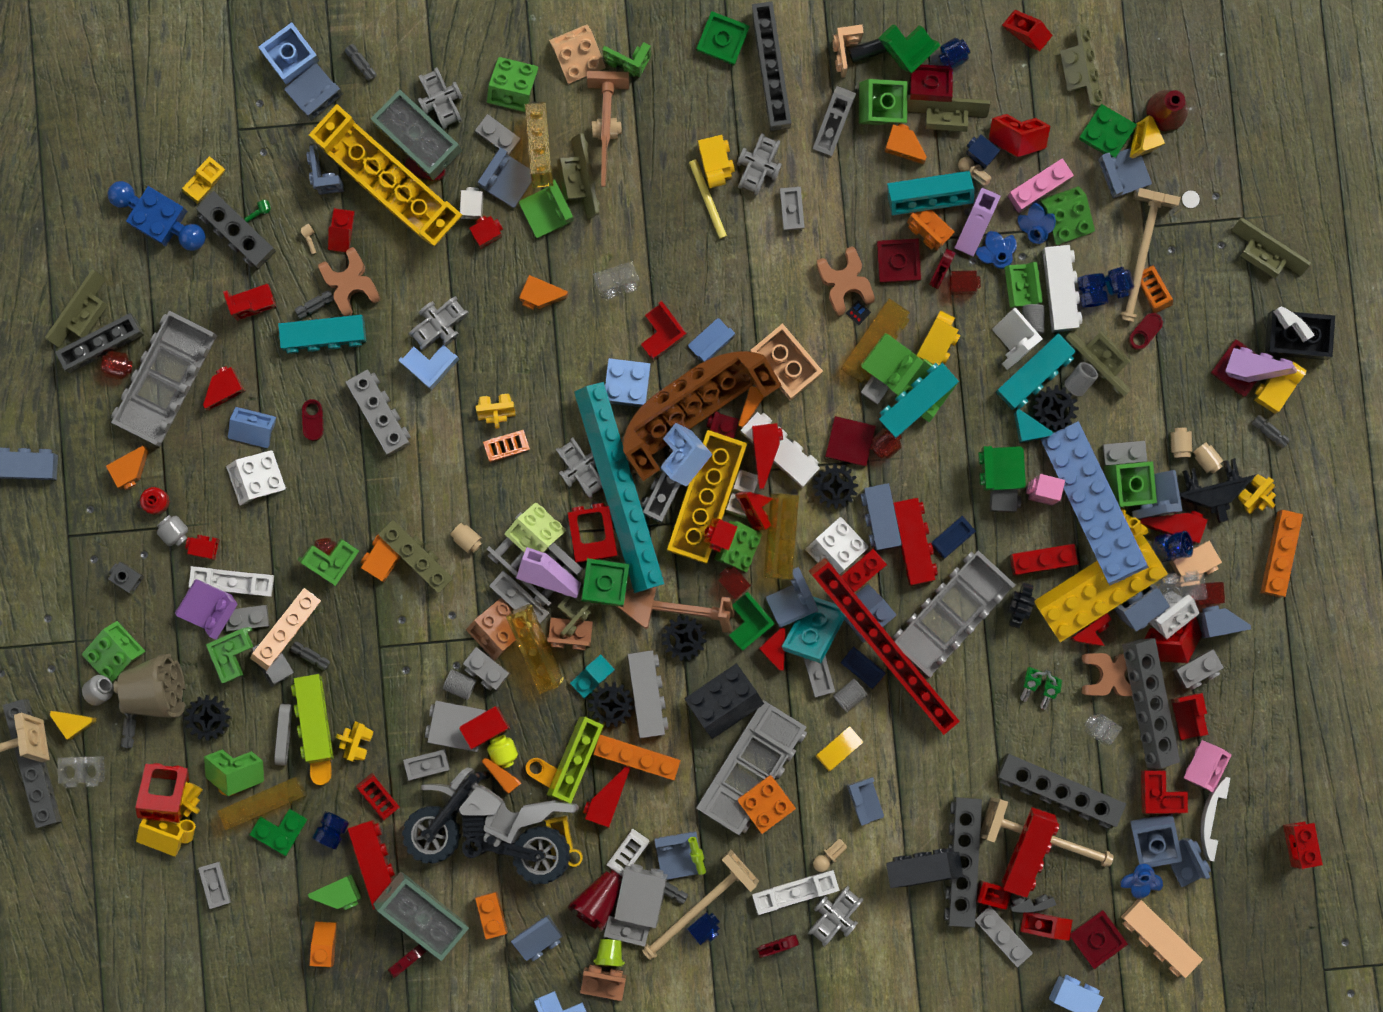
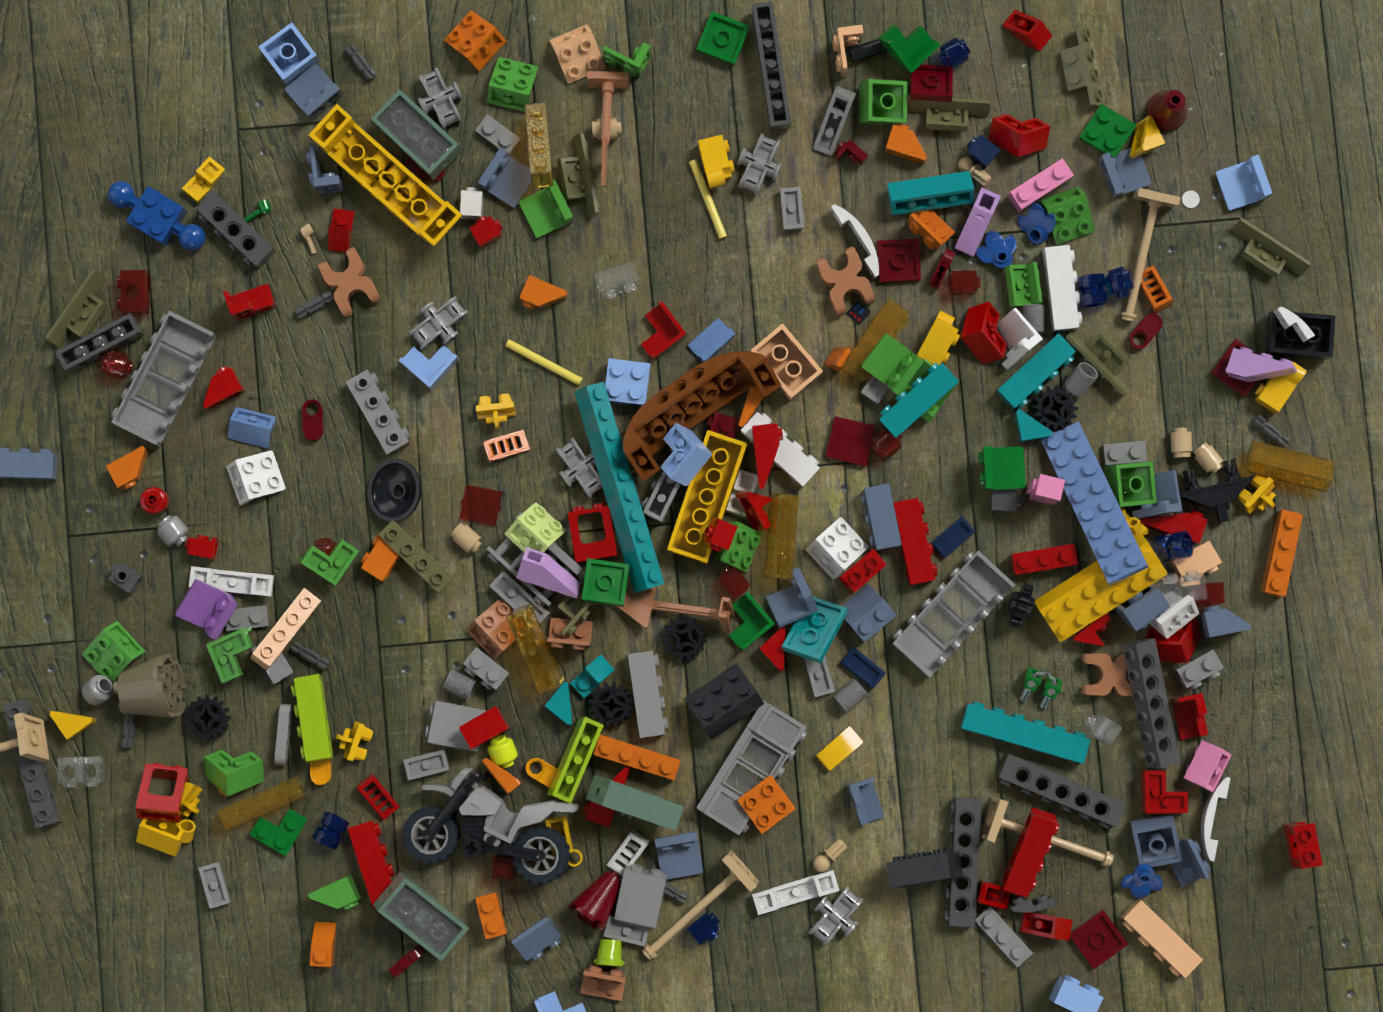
teal brick [278,315,366,354] -> none
lime bar [688,837,706,875] -> none
dark red piece [757,934,799,958] -> none
red brick [809,558,960,735] -> none
black gear [813,463,858,509] -> none
none -> clear red brick [117,269,150,315]
none -> black dish [368,459,422,522]
none -> orange bracket [444,10,507,71]
none -> clear red piece [460,485,503,526]
none -> clear red brick [492,856,515,880]
none -> light yellow bar [505,339,583,385]
none -> teal slope [545,682,573,725]
none -> sand green brick [586,774,684,831]
none -> orange slope [825,347,851,372]
none -> white slope [830,204,879,280]
none -> dark red bracket [835,139,868,165]
none -> red panel [960,301,1007,364]
none -> teal brick [960,701,1091,764]
none -> light blue bracket [1215,154,1273,211]
none -> clear yellow brick [1245,441,1335,493]

